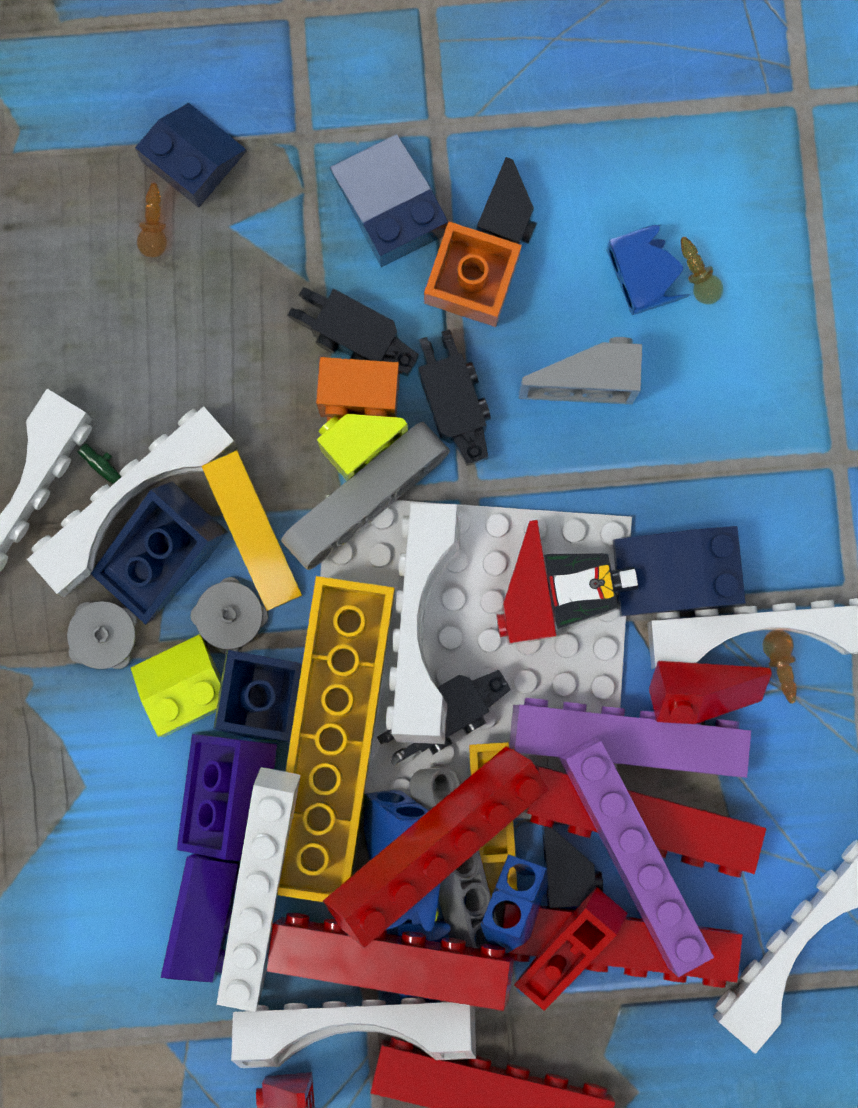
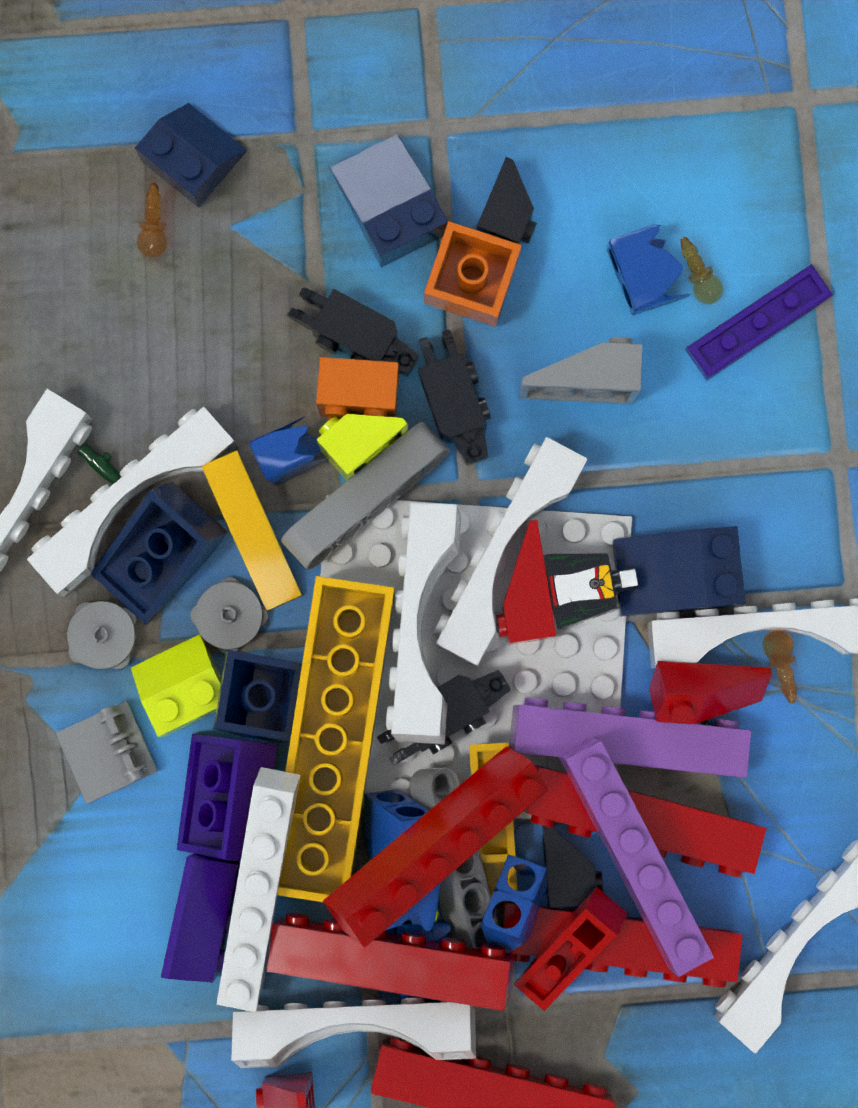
none -> light grey hinge [56,701,158,804]
none -> blue piece [249,416,327,486]
none -> white arch [433,437,587,667]
none -> dark purple tile [685,264,833,381]

